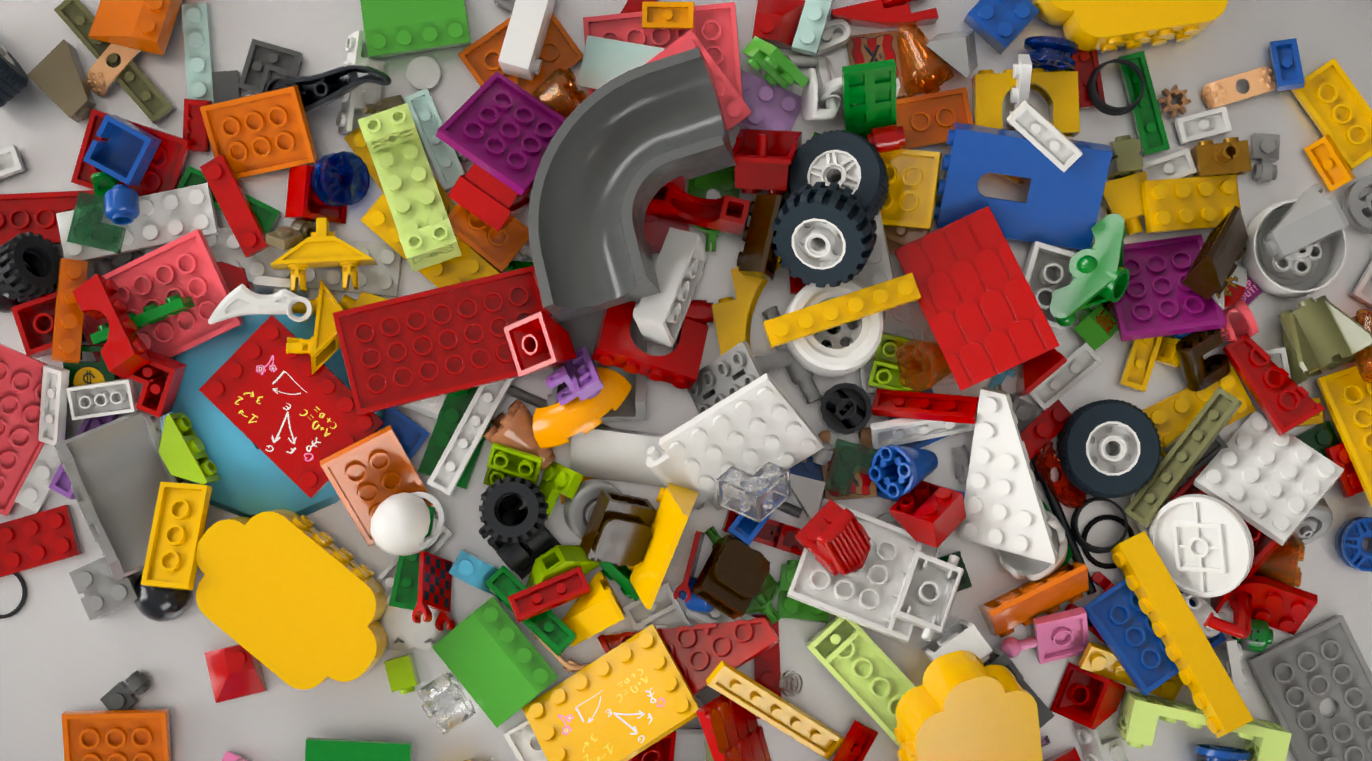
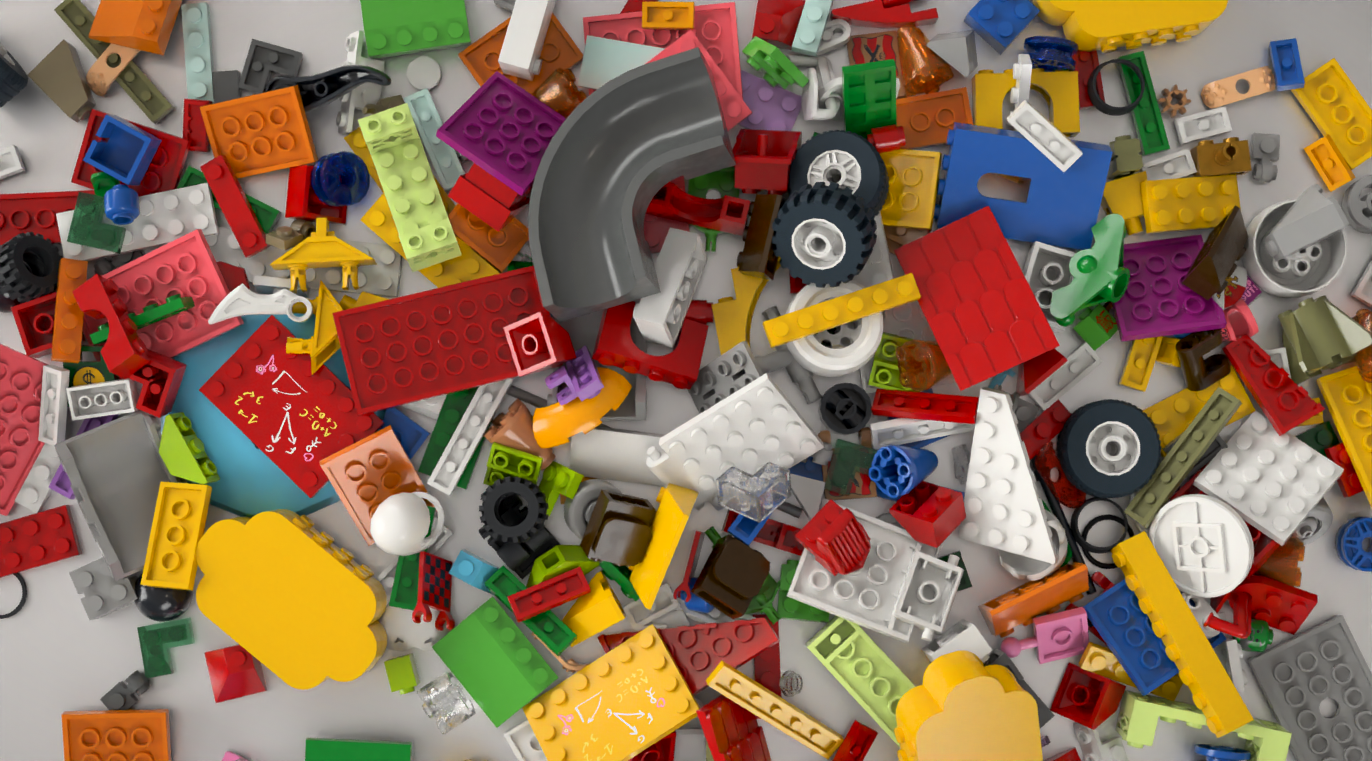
none -> clear green plate [137,618,195,678]

